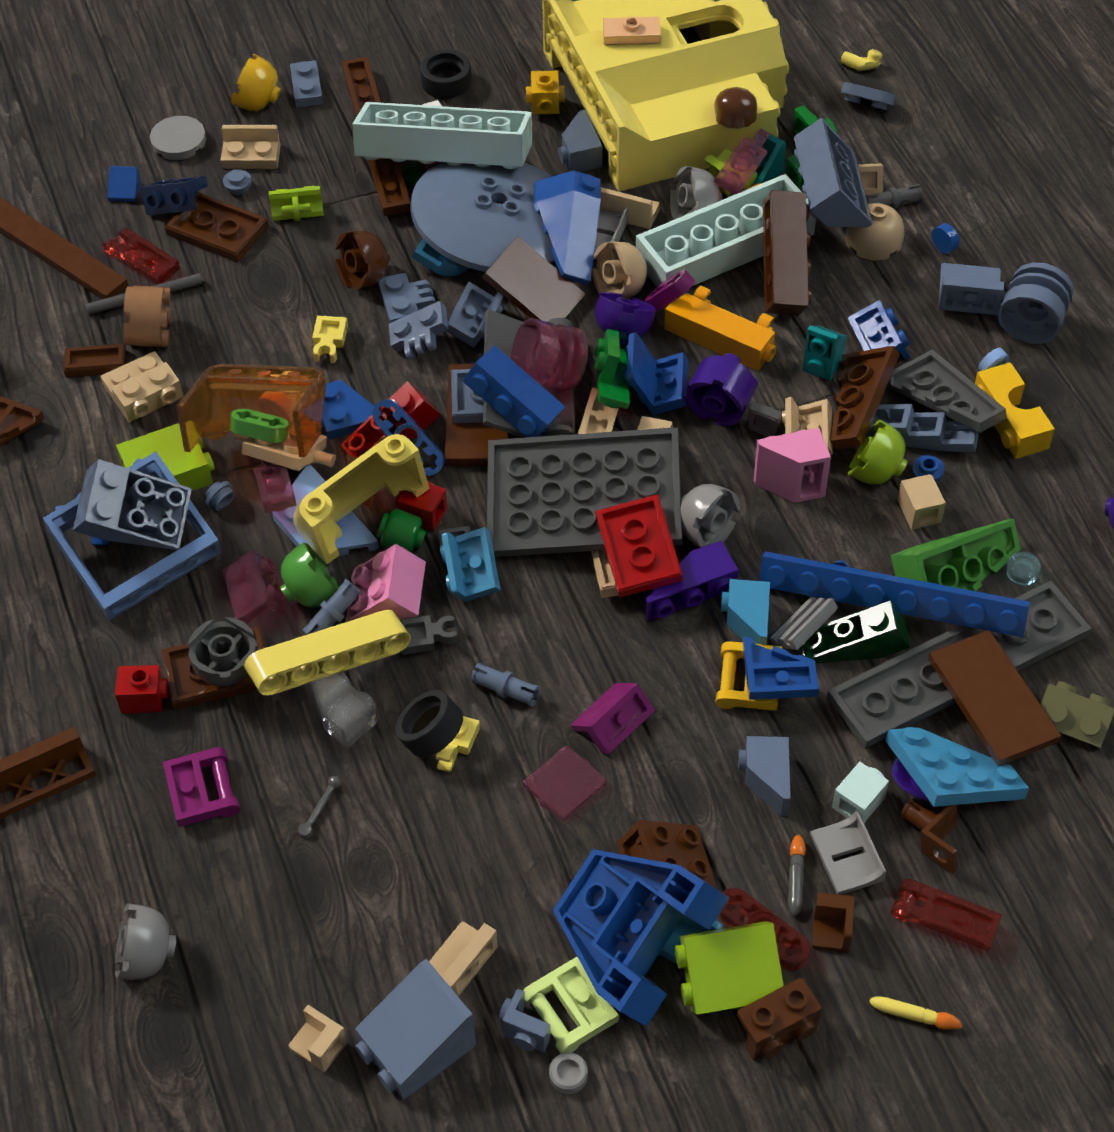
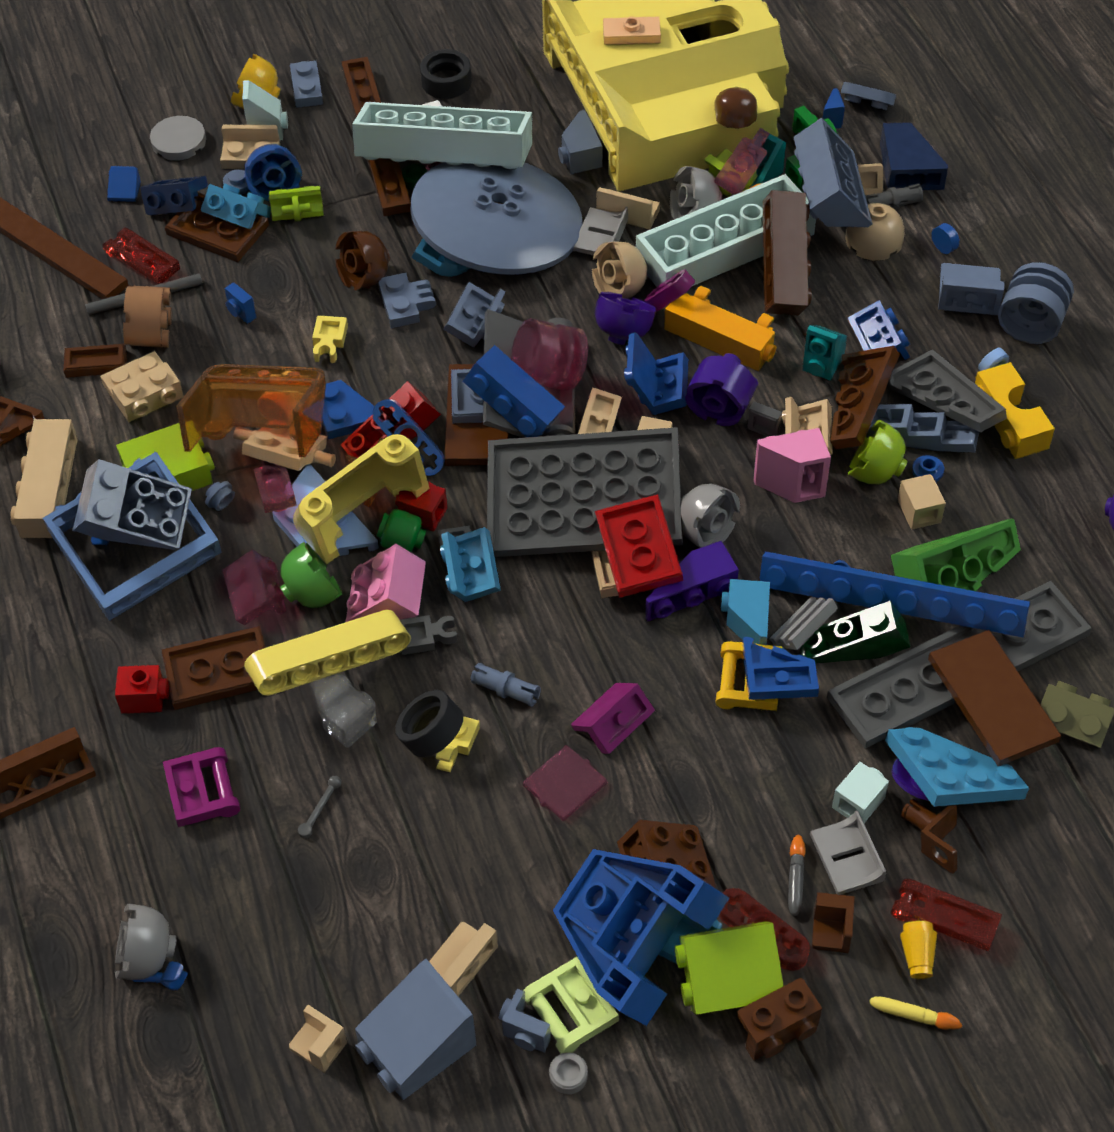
dark grey cylinder [188,617,258,687] -> none
bright green beam [230,409,289,443] -> none
sand blue pin [302,579,362,635] -> none
sand blue hinge [389,301,448,360] -> none
tile [482,236,586,328] -> none
yellow brick [526,70,565,115] -> none
wedge [533,170,601,285] -> none
green bracket [594,329,630,409] -> none
sand blue slope [738,736,791,816] -> none
light yellow arm [840,49,882,71] -> none
clear light blue tile [1006,552,1041,585] -> none
none -> tan brick [11,419,78,538]
none -> blue hand [133,961,188,990]
none -> dark azure bracket [201,183,271,229]
none -> blue plate [225,282,257,324]
none -> light aqua slope [242,80,288,140]
none -> blue cylinder [245,144,302,201]
none -> blue slope [823,88,845,129]
none -> dark blue slope [880,123,948,190]
none -> yellow cone [900,921,937,979]

